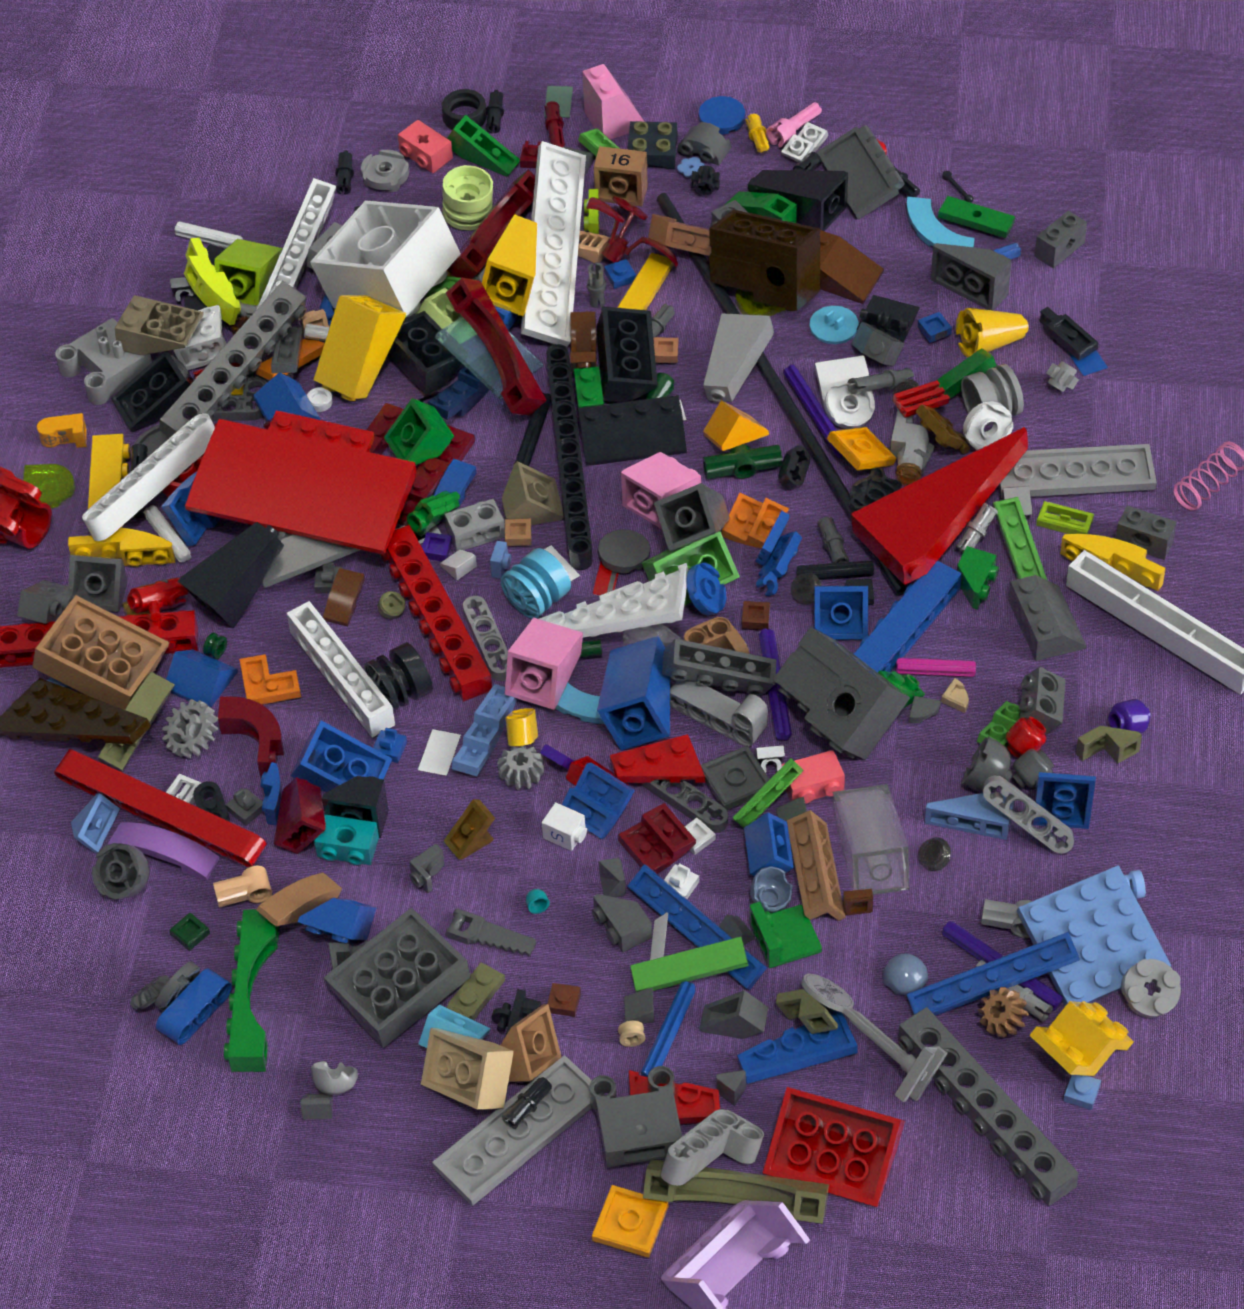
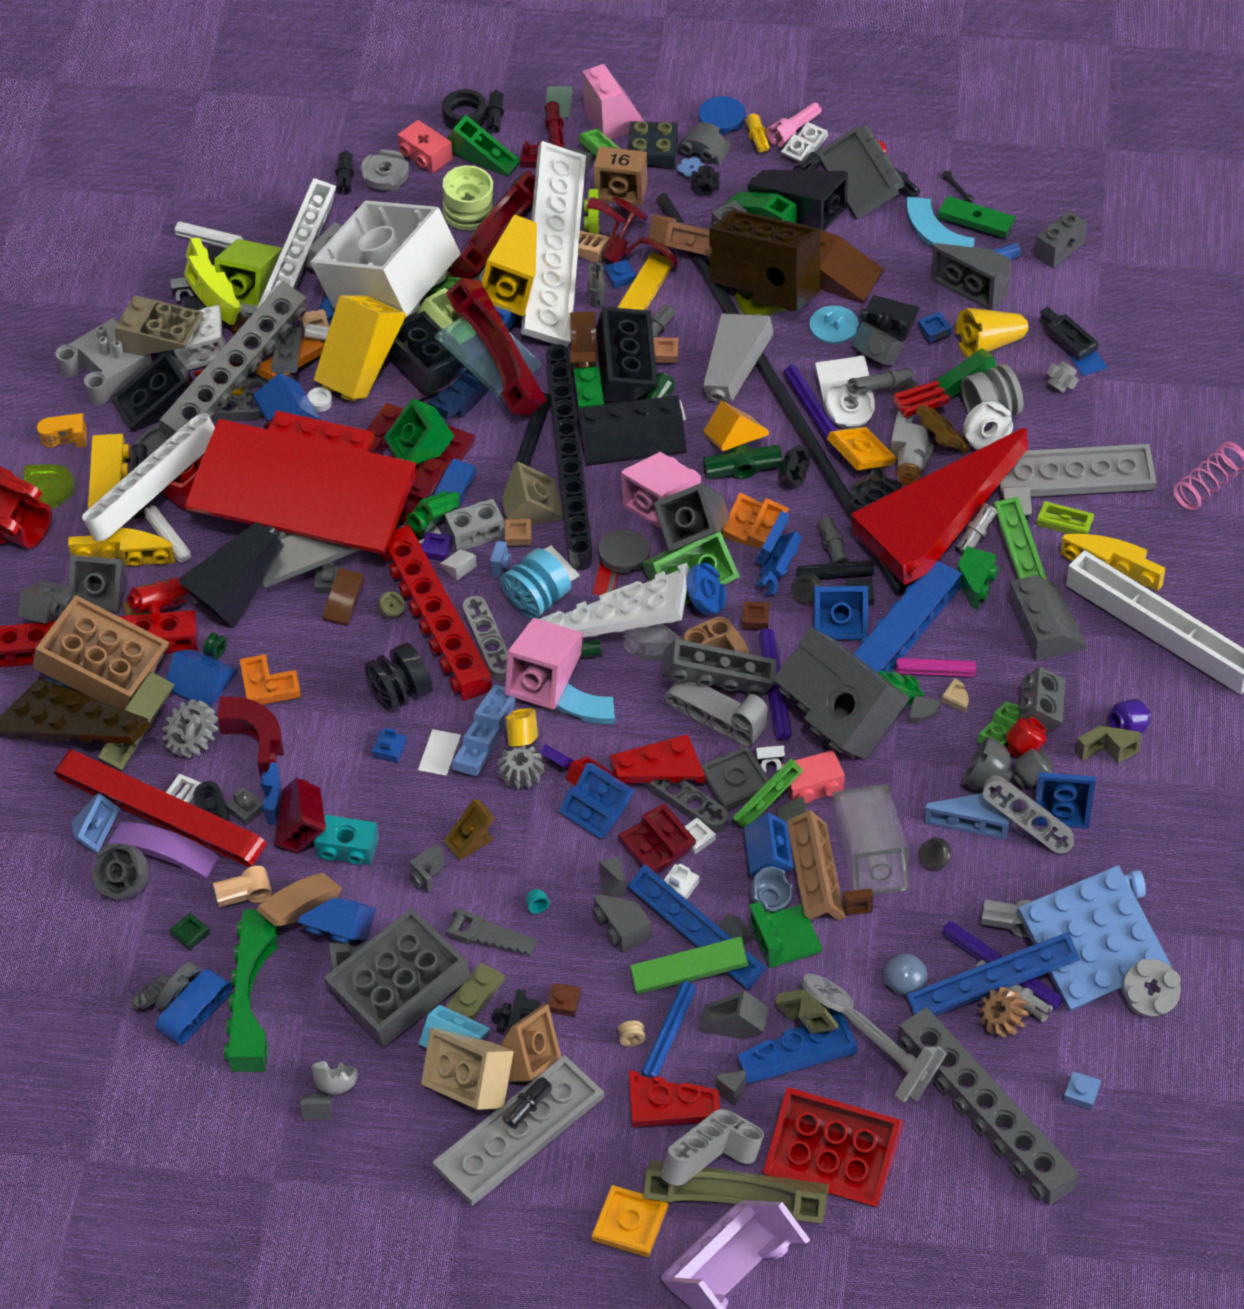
blue slope [162,472,220,546] -> none
white brick [287,601,395,738] -> none
blue slope [290,720,392,792] -> none
black slope [322,776,389,838] -> none
white brick [542,802,587,851] -> none
dark grey piece [589,1066,682,1167] -> none
blue slope [597,636,670,750] -> none
dark grey slope [624,988,654,1023] -> none
white sticker [650,912,668,960] -> none
yellow bracket [1029,1001,1134,1076] -> none
dark grey brick [1116,506,1177,560] -> none

